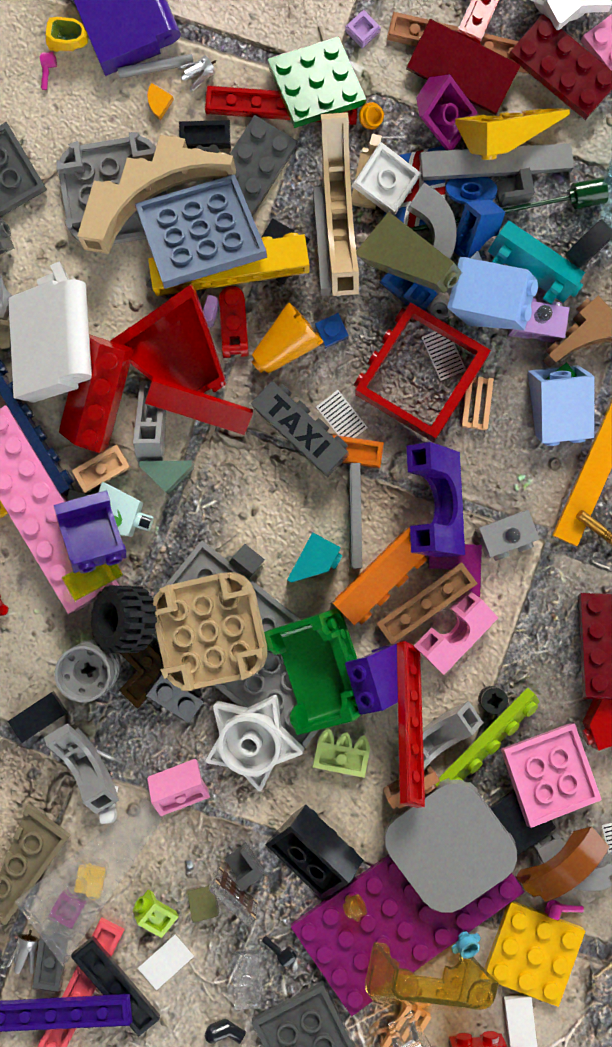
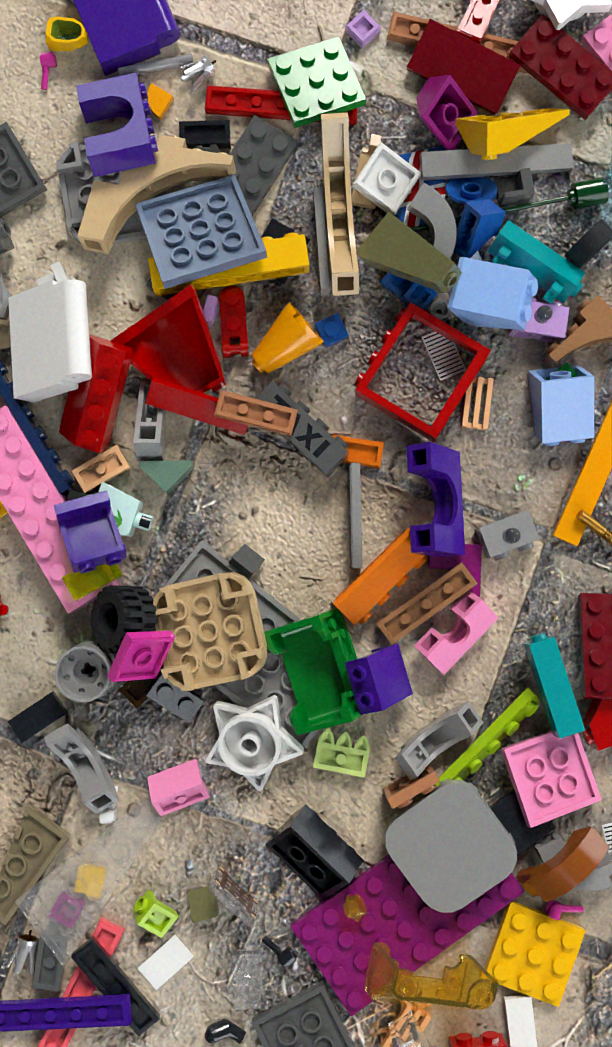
dark grey panel [225,842,264,891] -> none
teal slope [287,532,343,582] -> none
white sticker [316,390,368,438] -> none
light orange plate [359,102,384,130] -> none
red tile [397,641,425,808] -> none
medium azure plate [451,931,481,959] -> none
pearl dark grey wheel [478,686,508,714] -> none
none -> dark purple arch [76,72,159,177]
none -> dark pink tile [107,631,176,682]
none -> nougat tile [214,390,298,437]
none -> teal brick [523,633,585,739]

